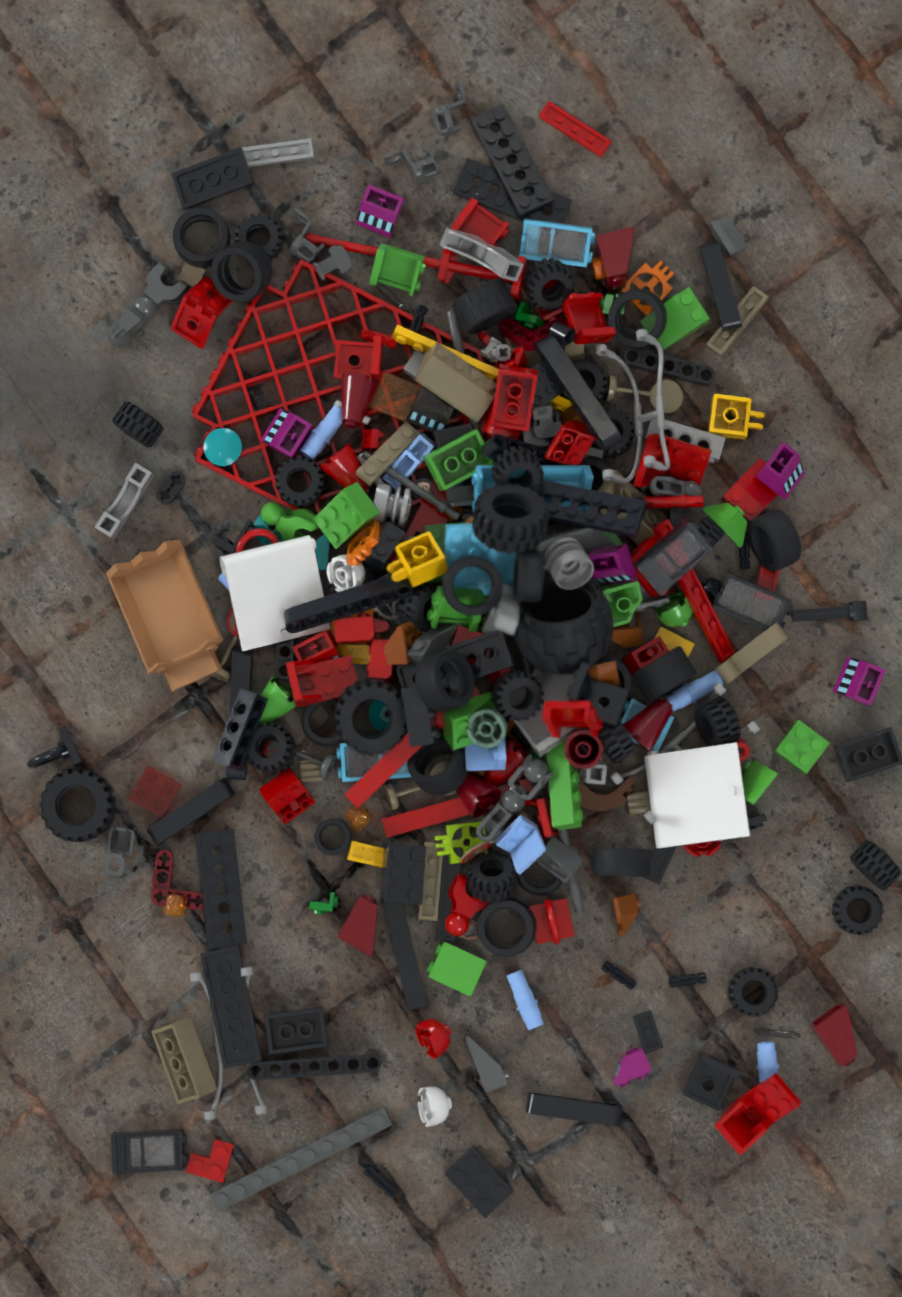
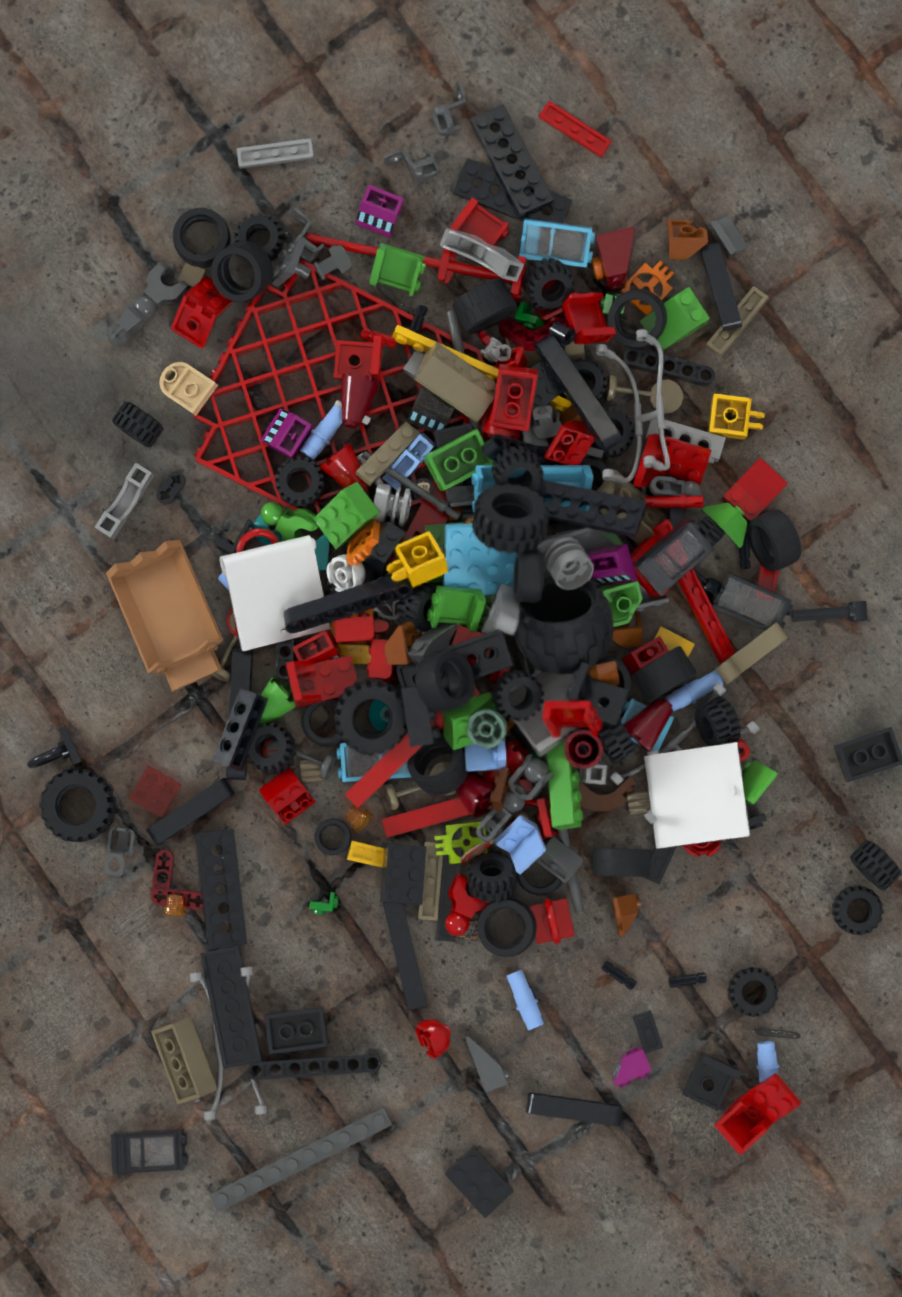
black plate [172,147,254,210] -> none
red plate [186,1139,234,1183] -> none
teal dish [204,428,242,467] -> none
dark red slope [337,894,378,956] -> none
red tile [361,429,384,450] -> none
black axle [364,1165,397,1197] -> none
clear orange plate [370,372,420,422] -> none
white cylinder [418,1086,452,1127] -> none
bright green panel [427,941,487,997] -> none
black tyre [442,556,503,616] -> none
bright green cylinder [654,592,693,628] -> none
magenta slope [756,442,805,500] -> none
bright green brick [773,720,830,774] -> none
dark red slope [809,1002,858,1067] -> none
magenta slope [832,657,886,707] -> none
none -> tan tile [160,362,218,416]
none -> dark grey plate [271,239,311,287]
none -> reddish brown plate [490,767,511,811]
none -> dark orange slope [667,219,708,260]

